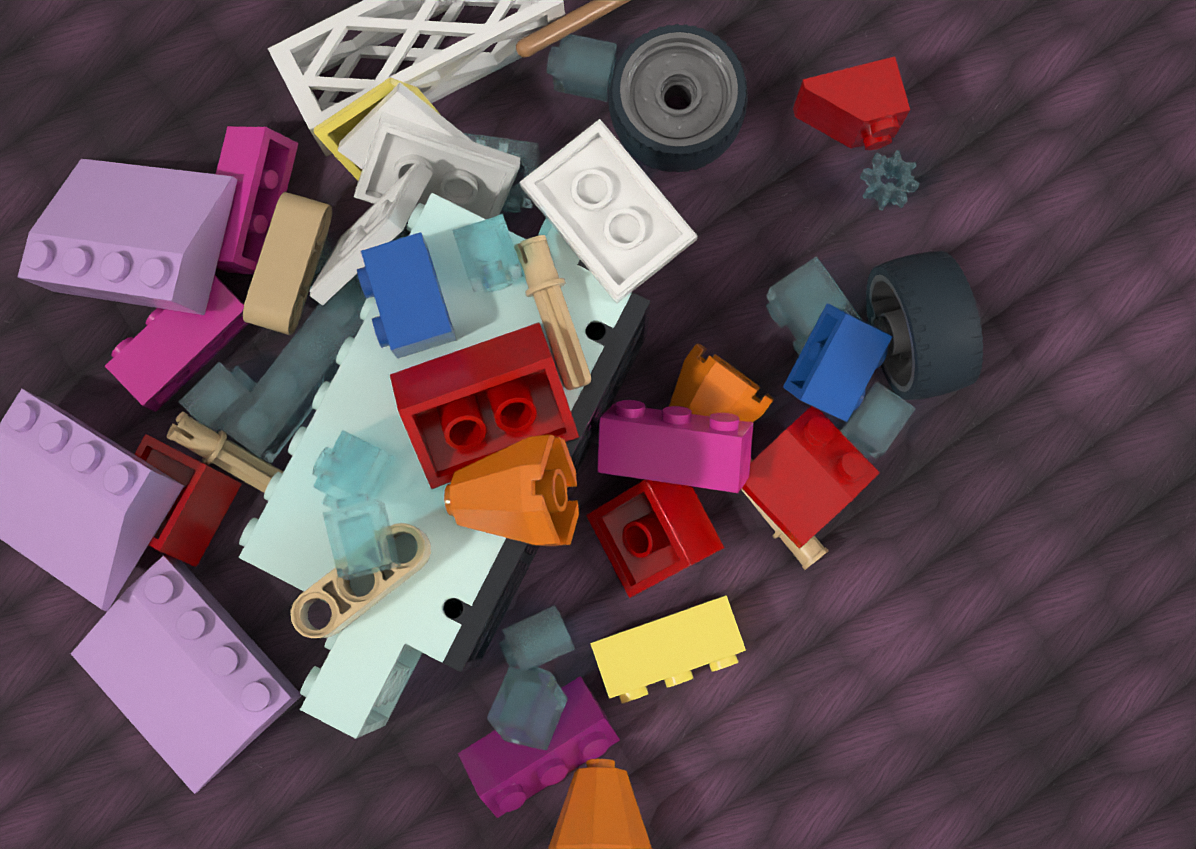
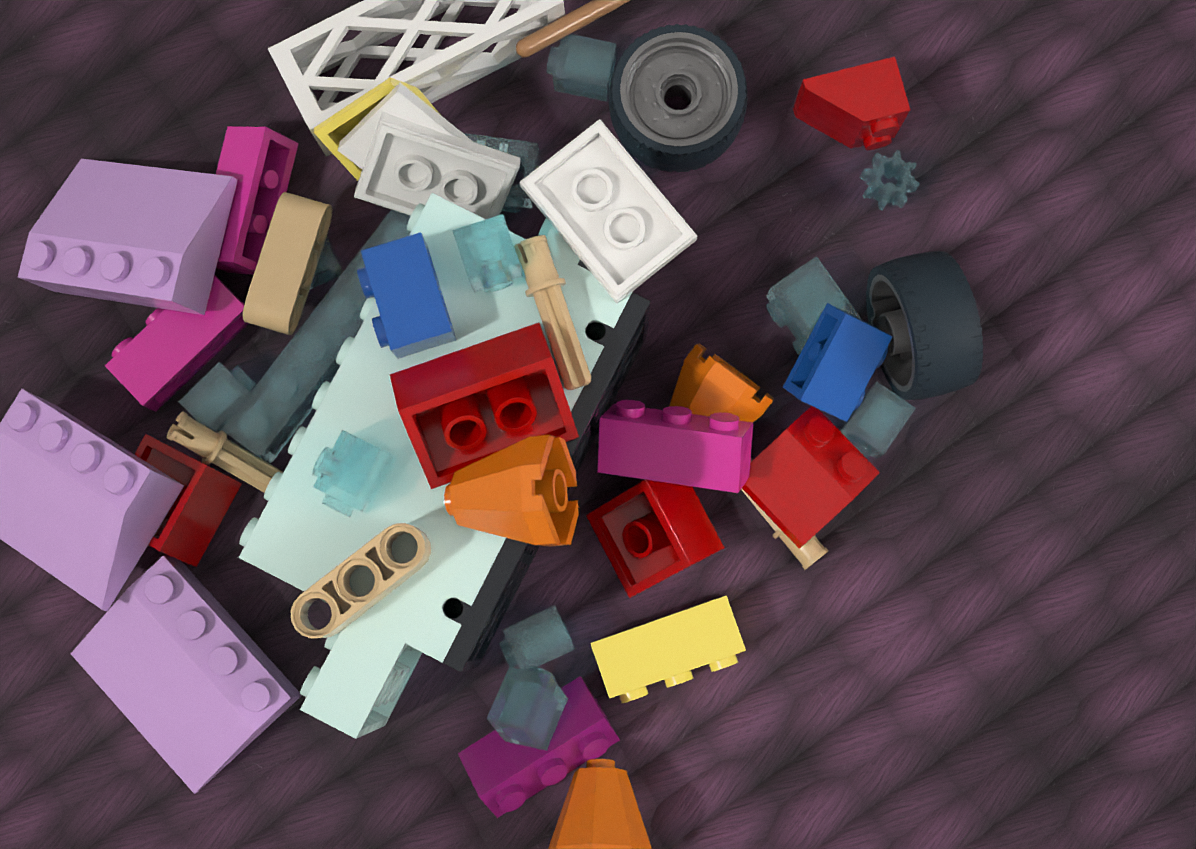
white tile [310,162,433,305] -> none
clear light blue brick [323,493,401,580] -> none

